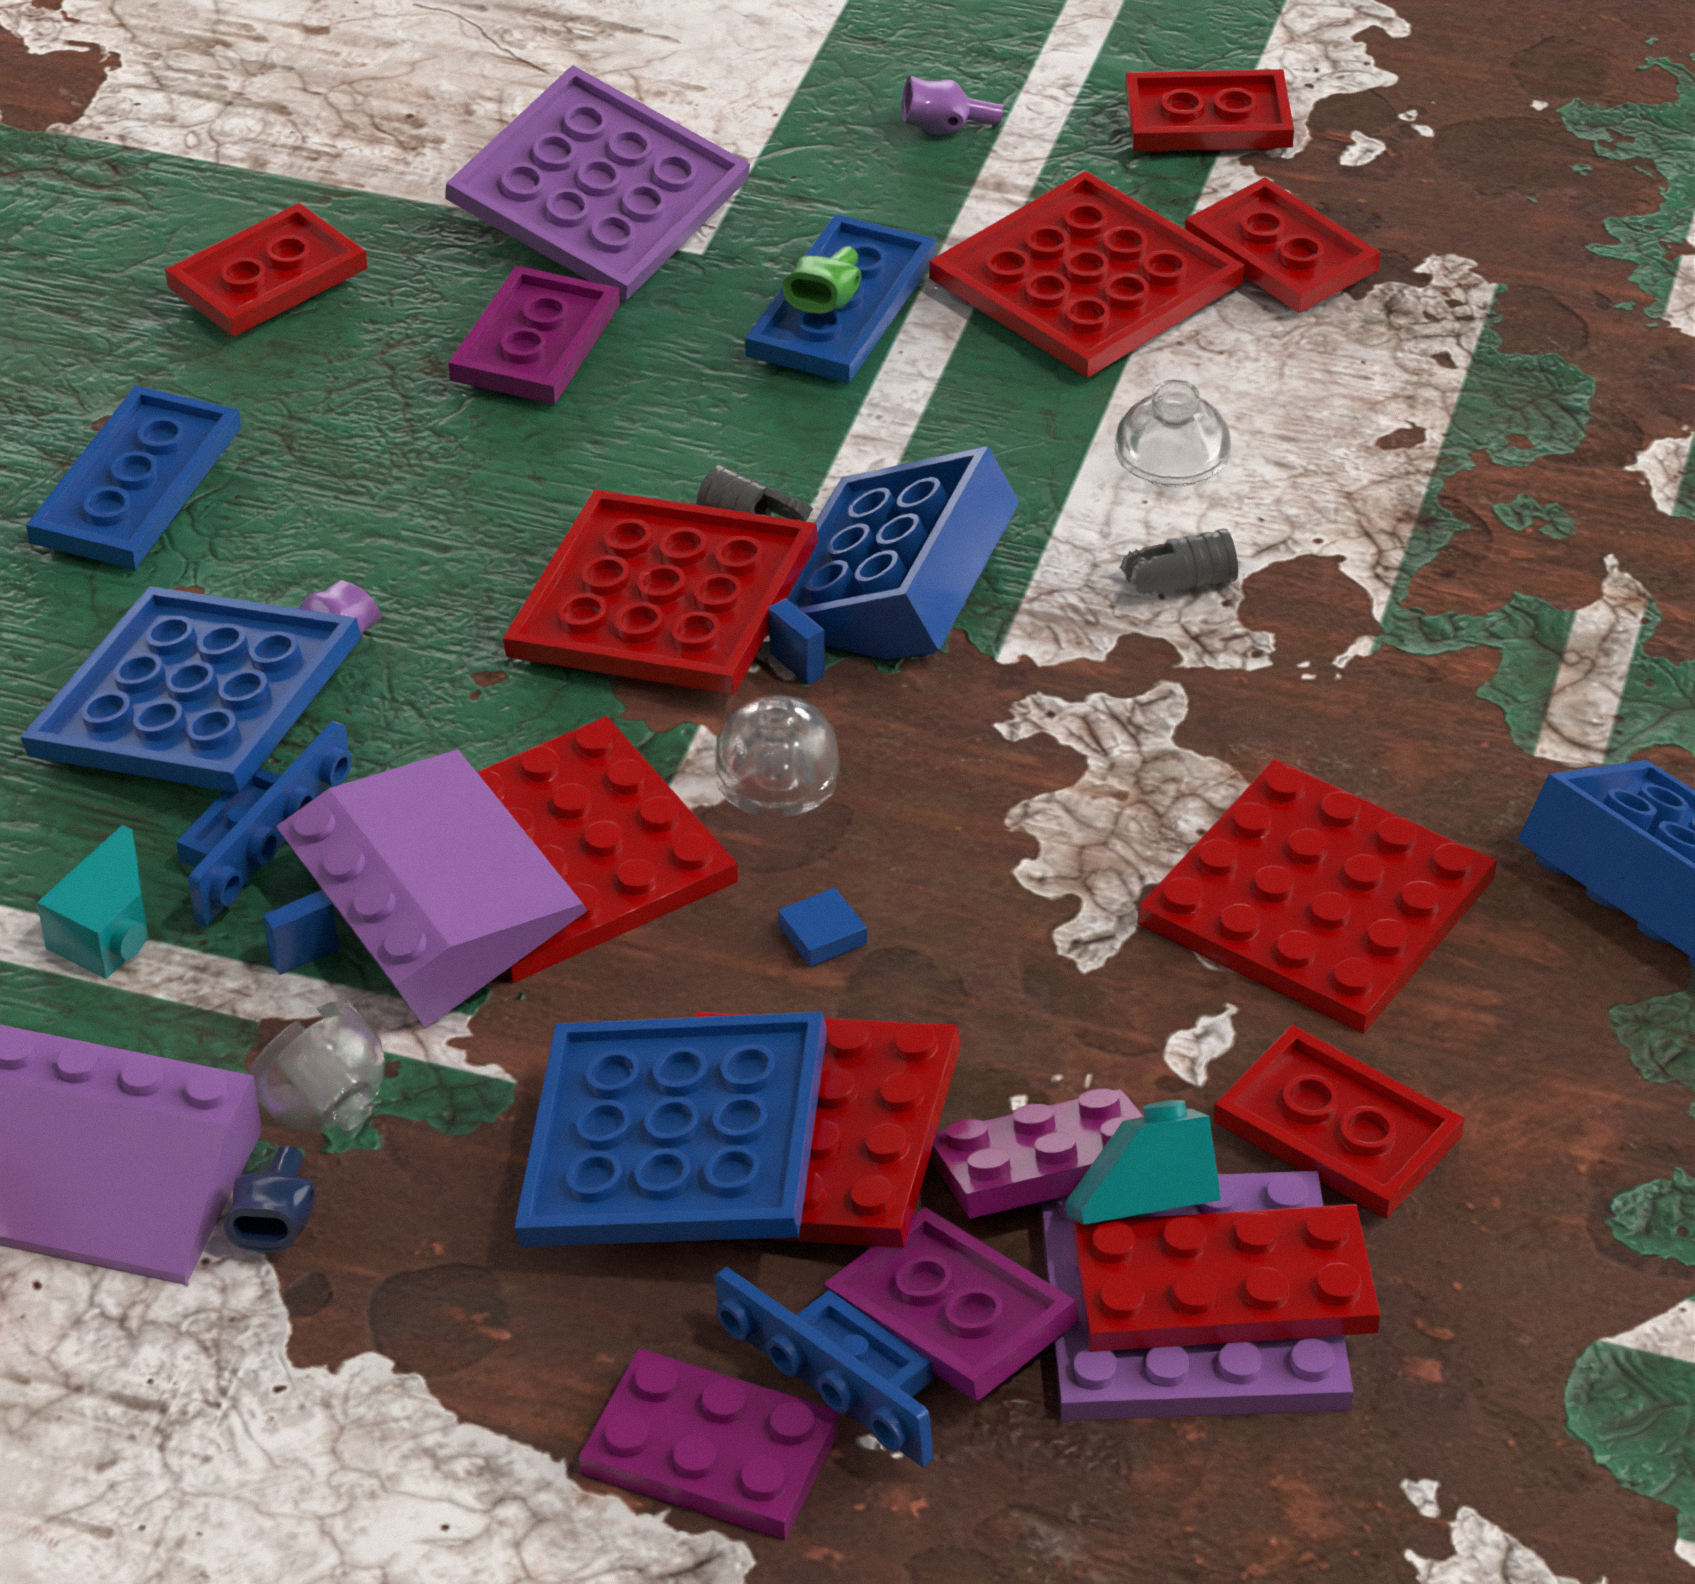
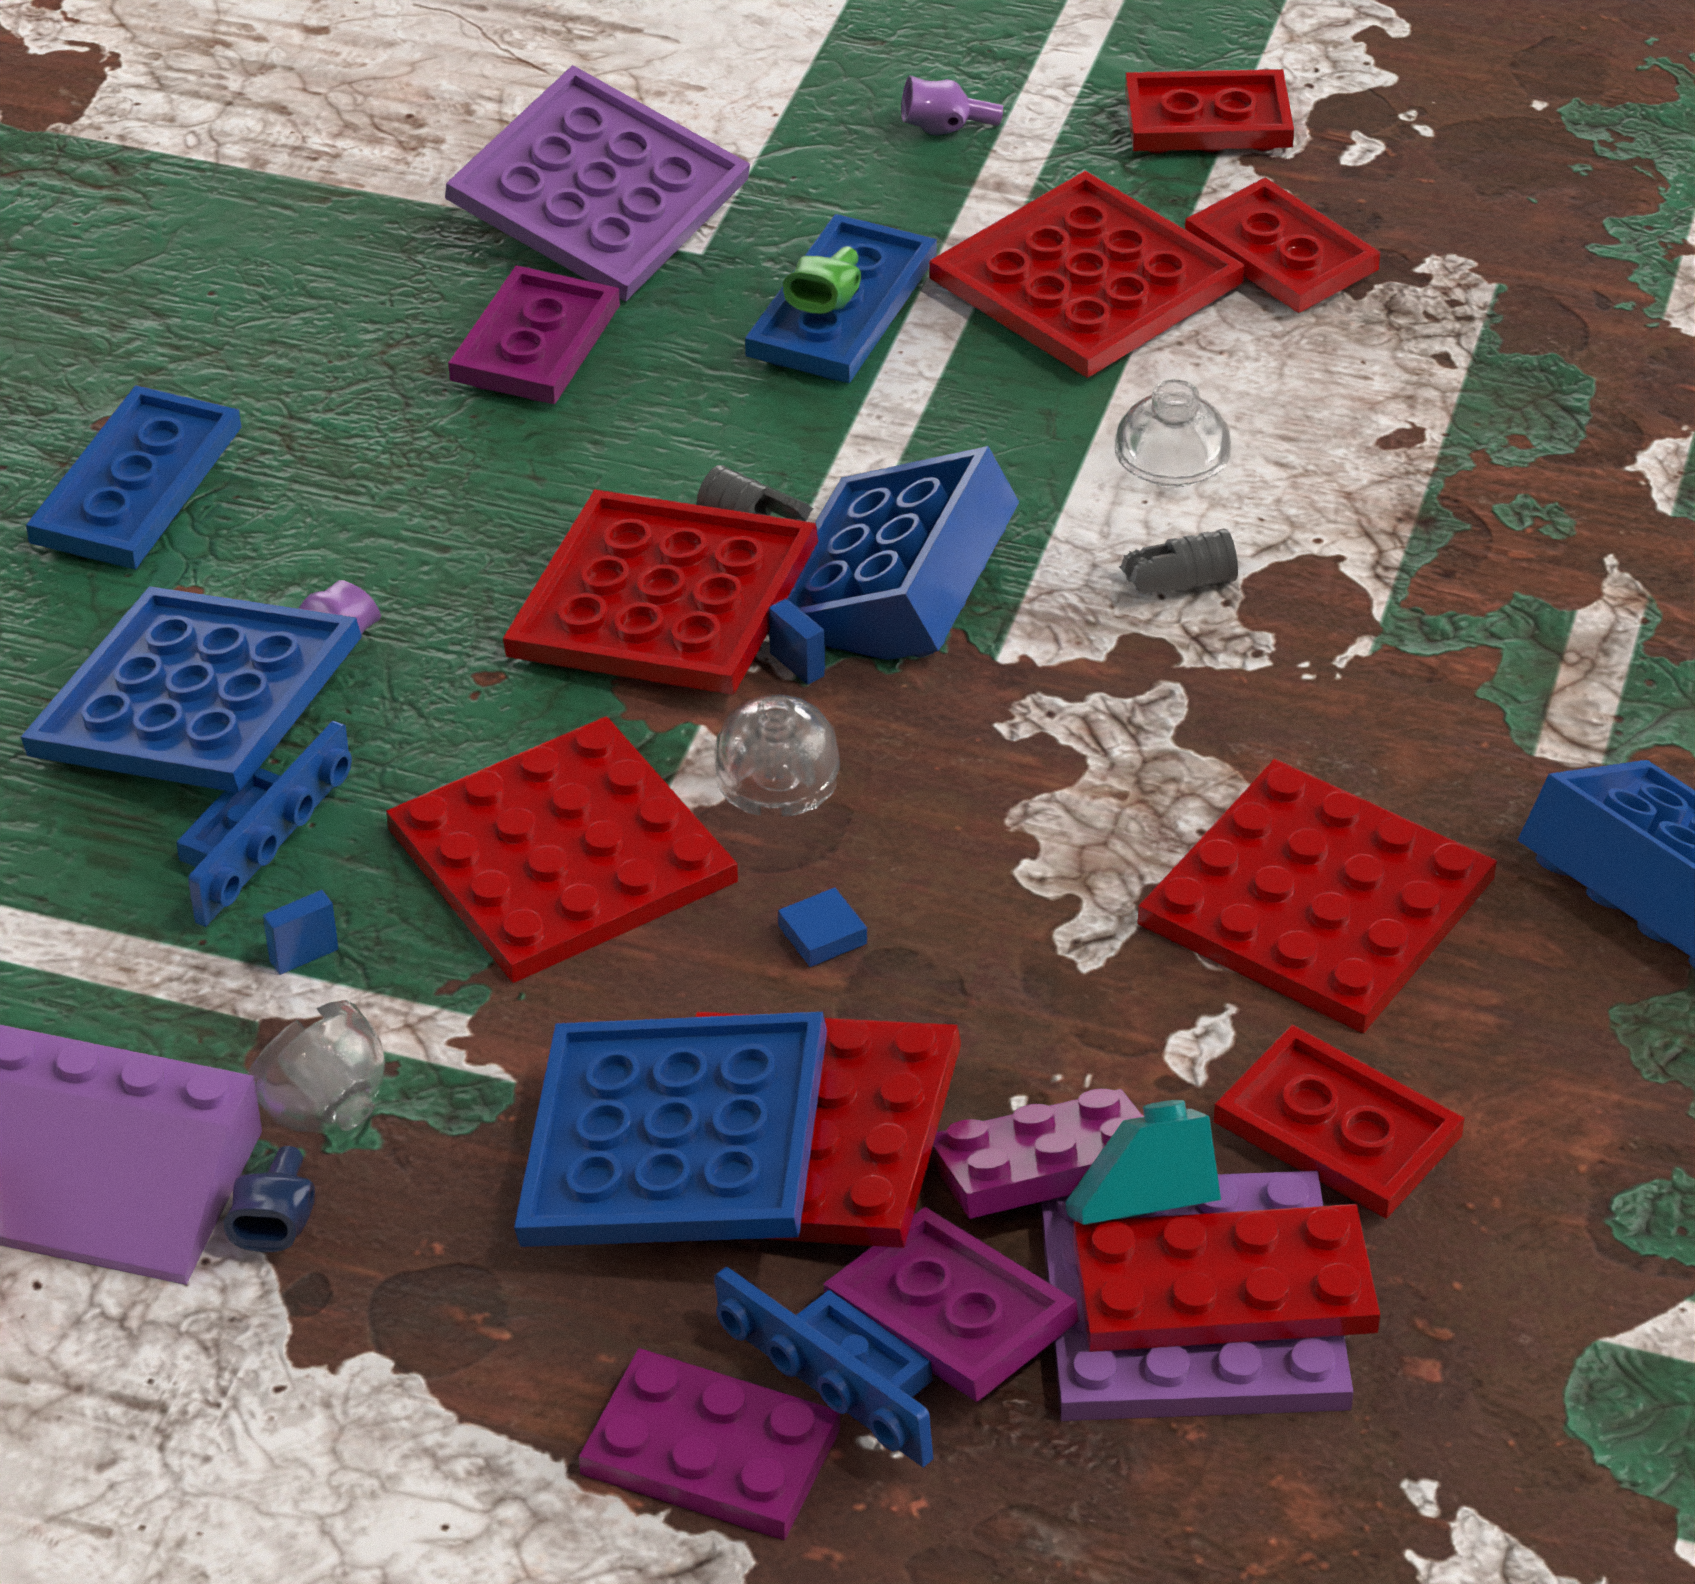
teal slope [37,825,149,979] -> none
red plate [165,202,368,337] -> none
medium lavender slope [276,749,587,1029] -> none

